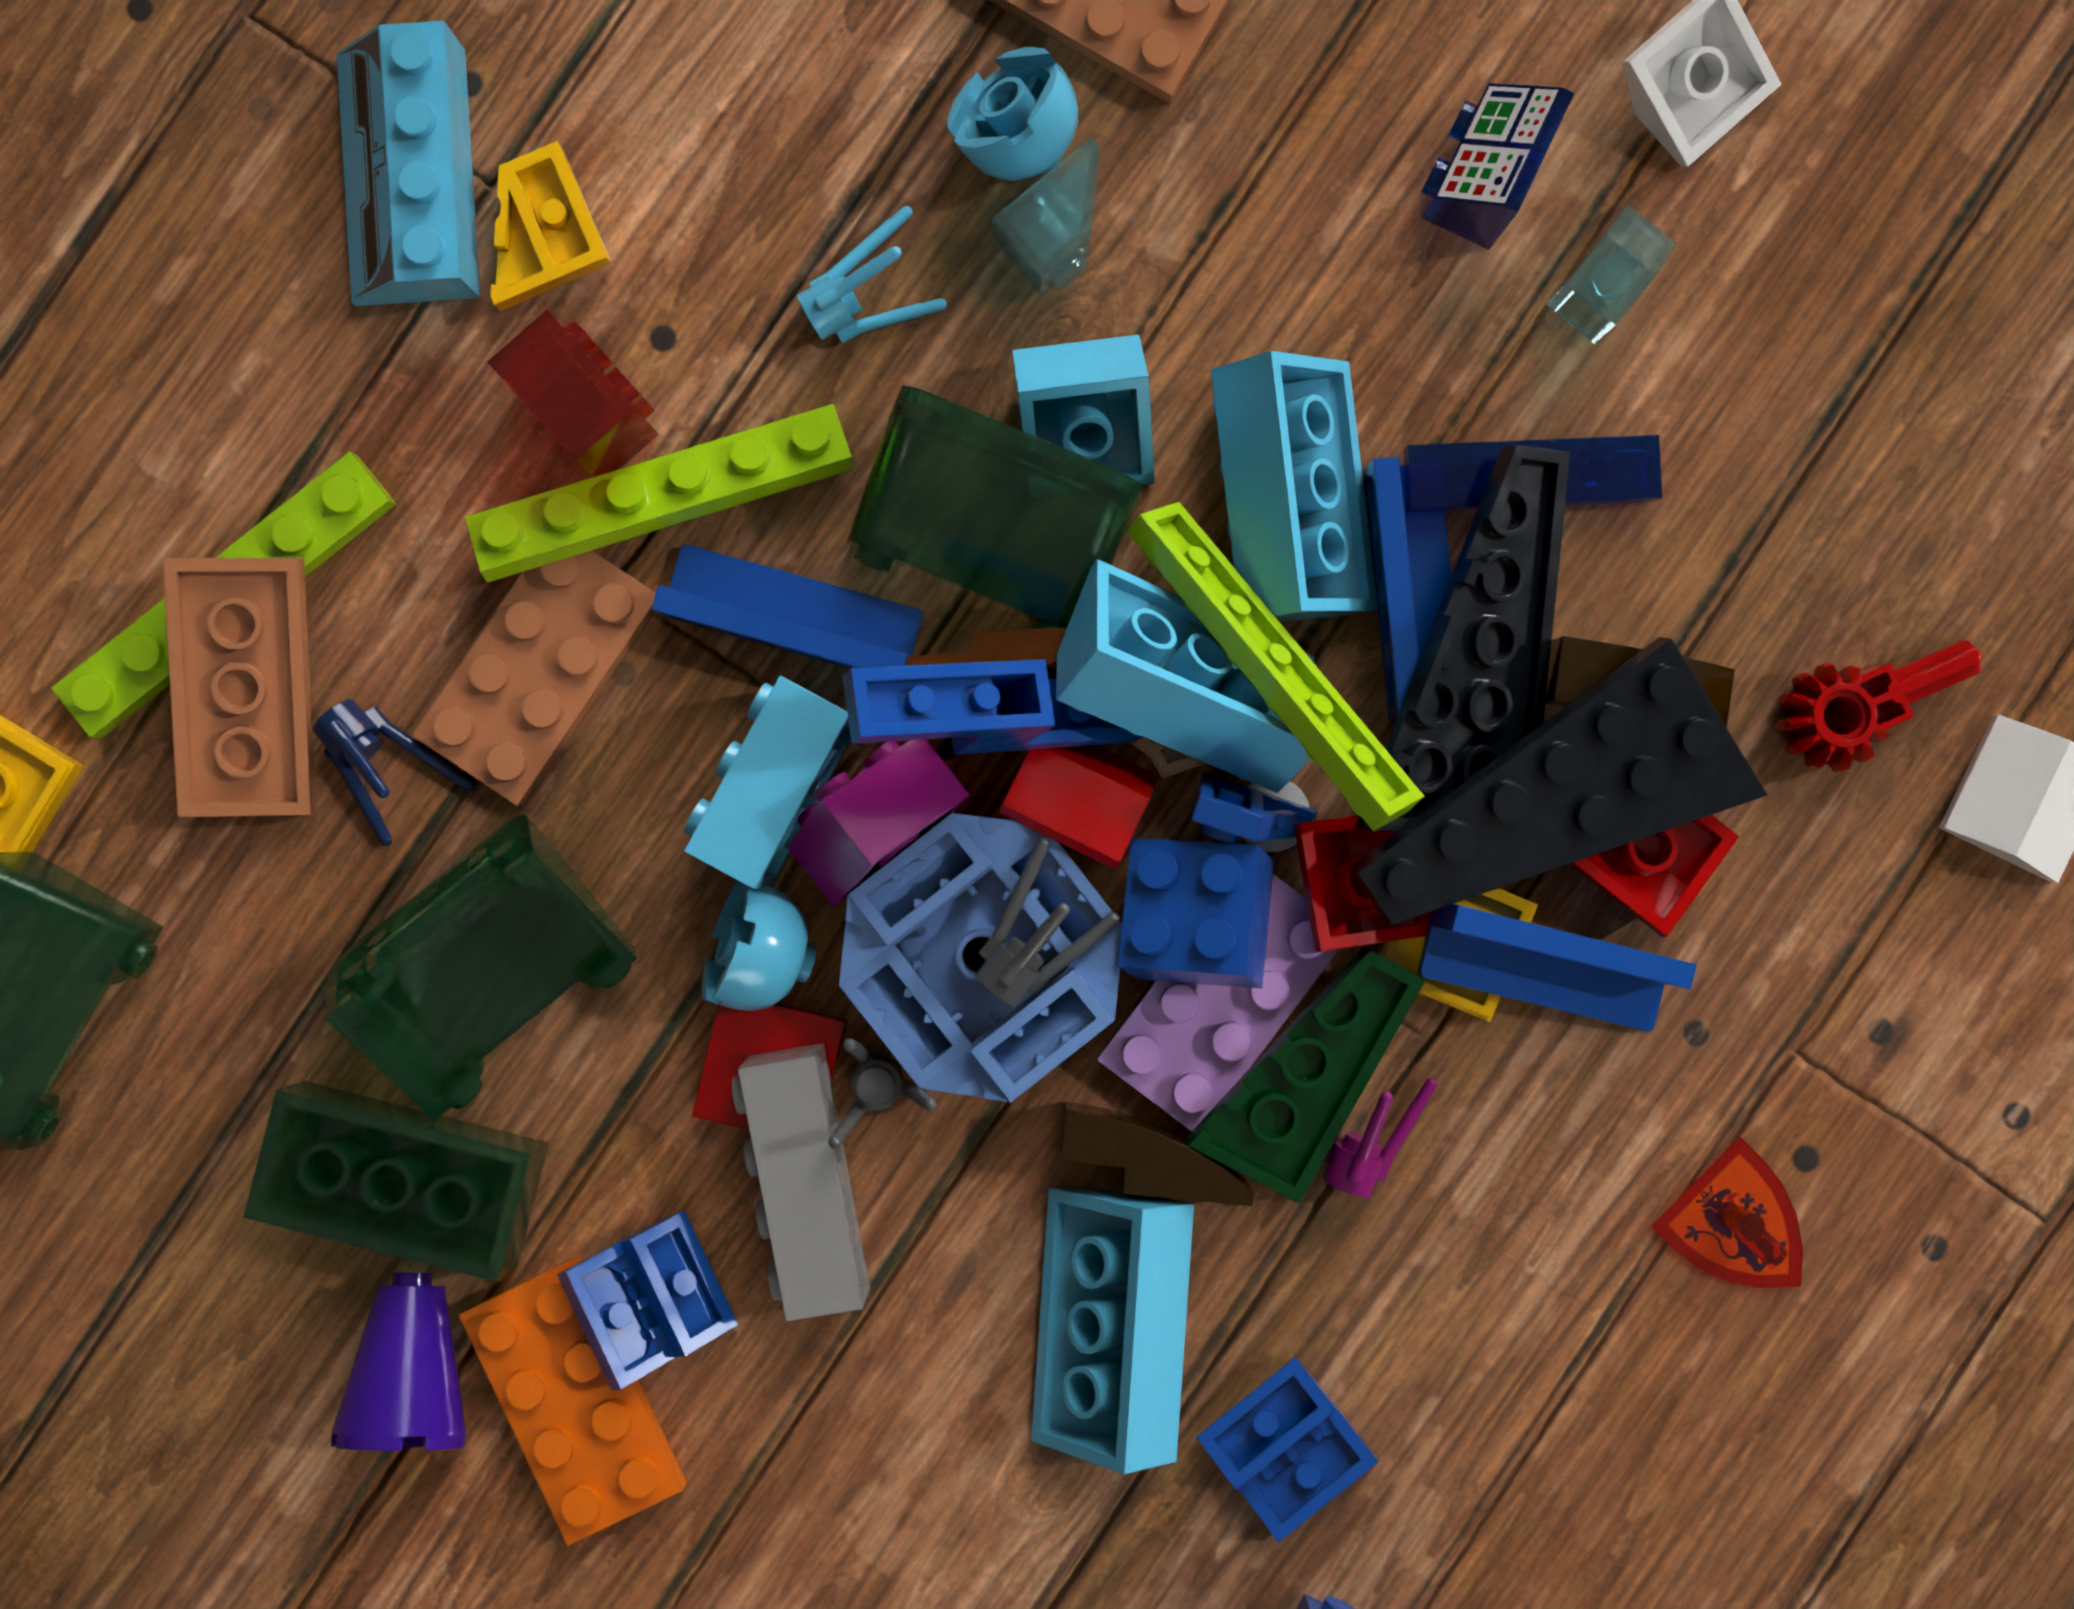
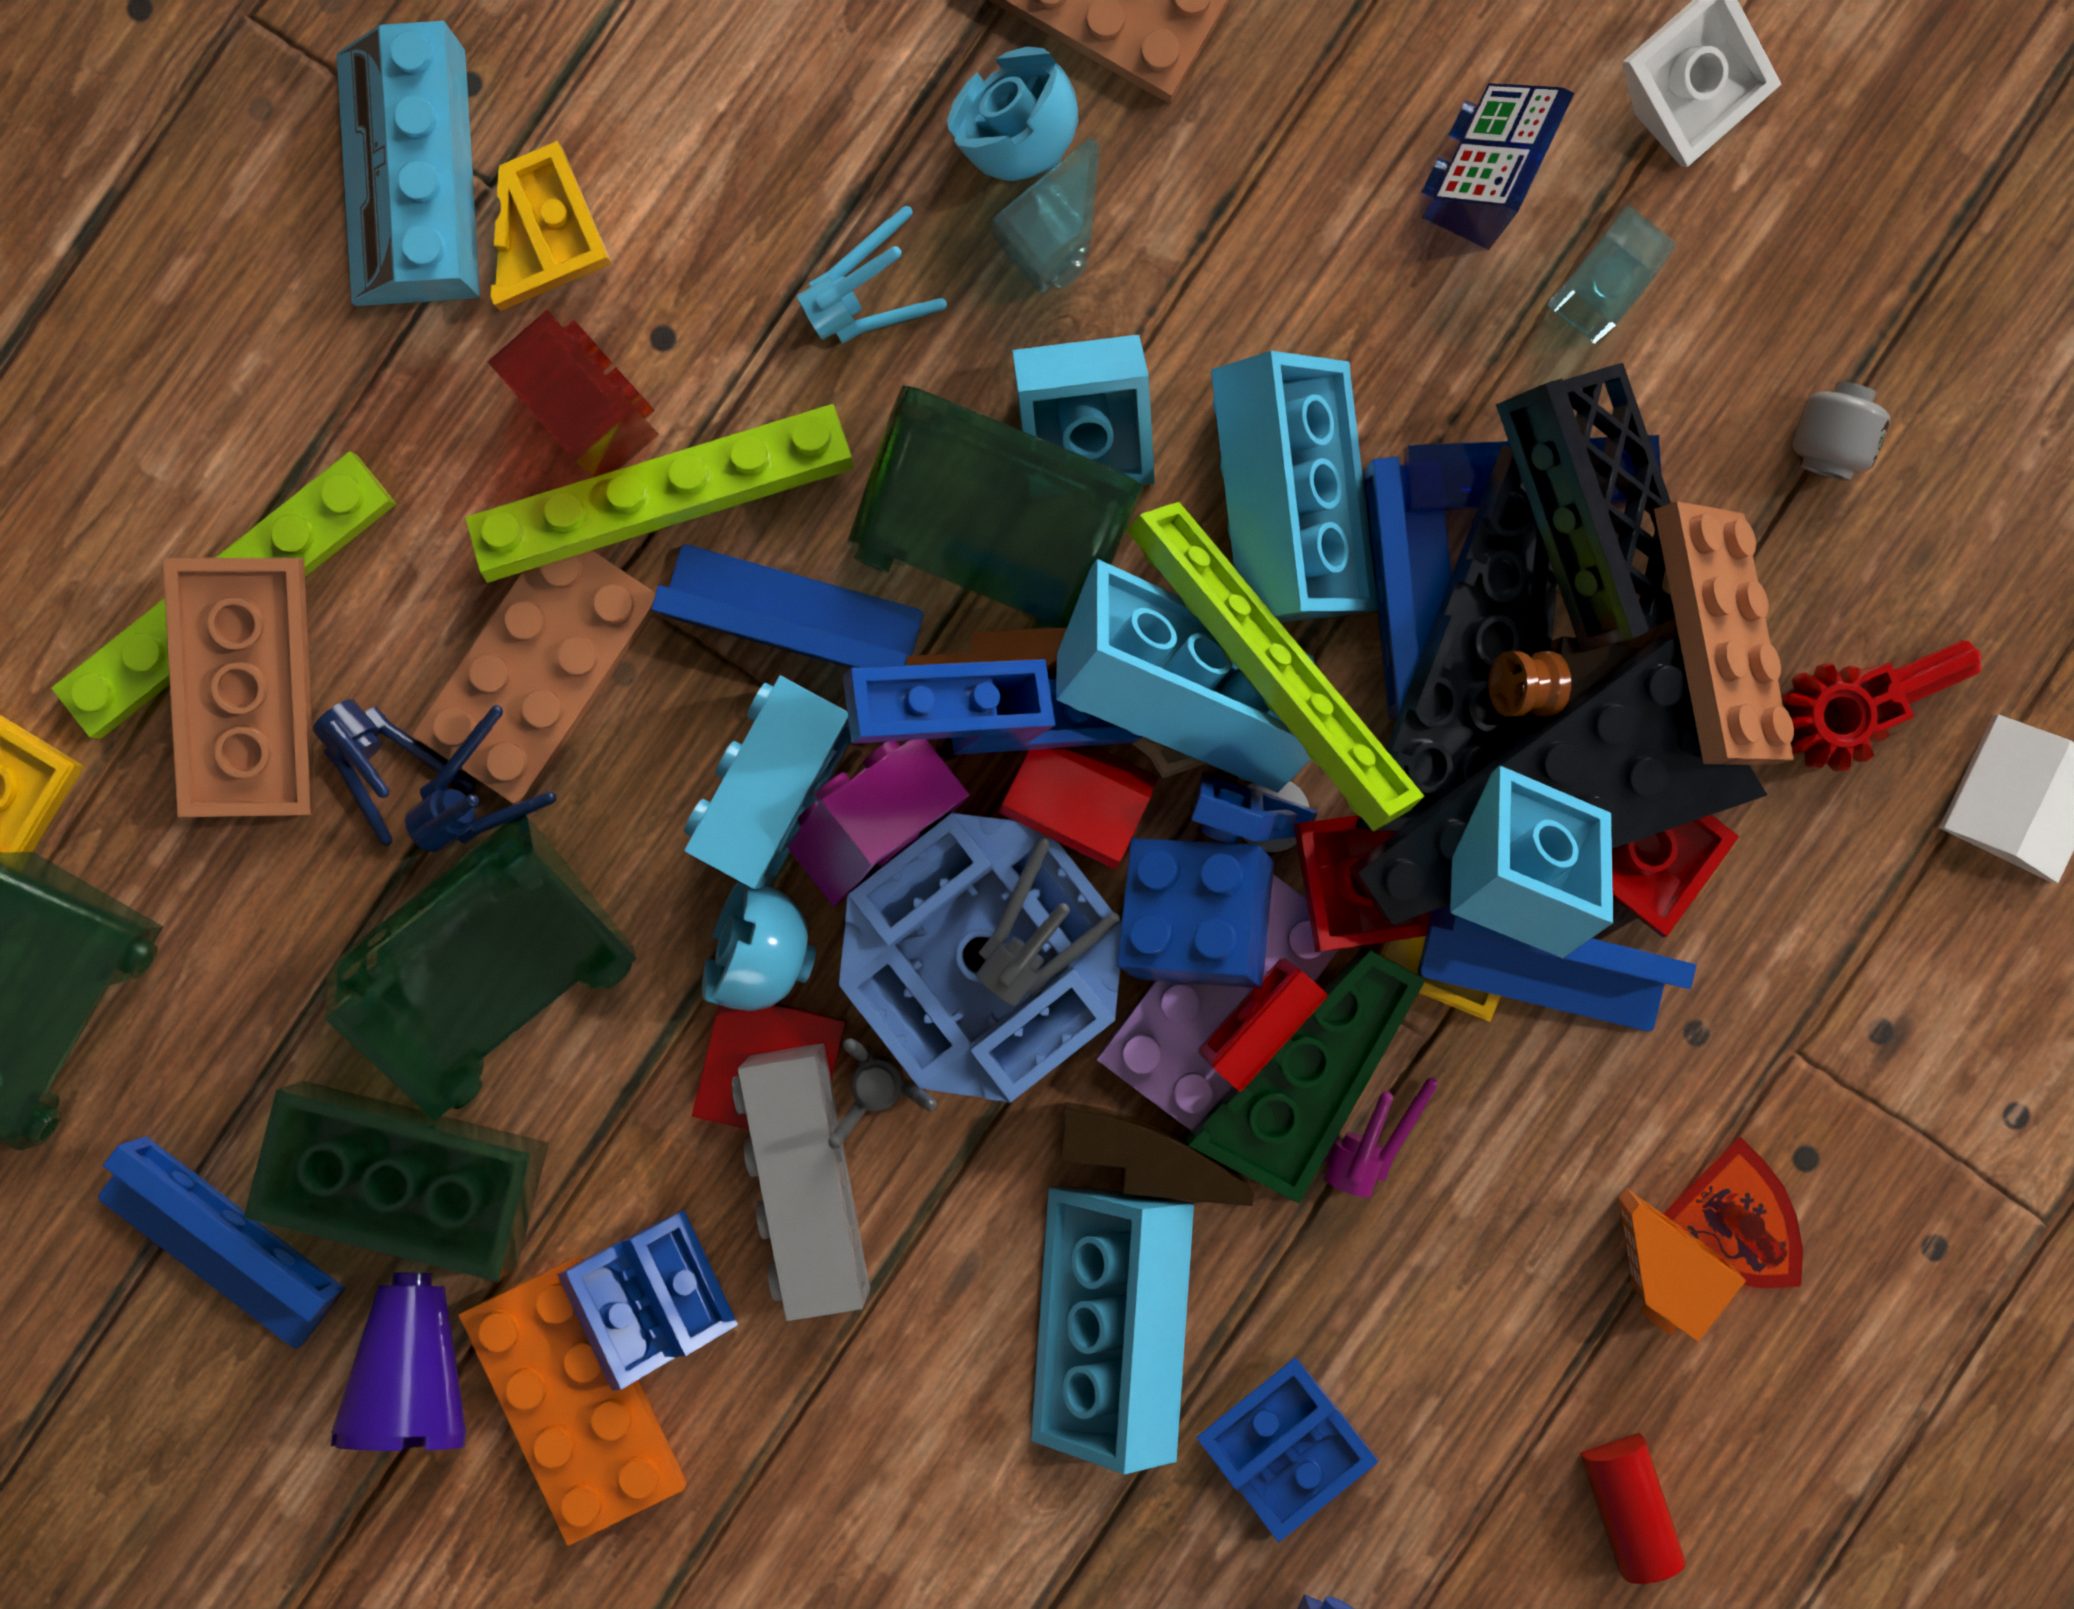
none -> blue panel [98,1136,346,1348]
none -> dark blue plant [405,705,557,852]
none -> red brick [1198,958,1328,1092]
none -> medium azure slope [1450,766,1613,958]
none -> dark orange wheel [1488,651,1571,717]
none -> black fence [1496,362,1675,653]
none -> red brick [1580,1433,1686,1584]
none -> orange slope [1618,1188,1746,1342]
none -> nougat plate [1654,501,1794,765]
none -> light grey head [1791,381,1891,481]

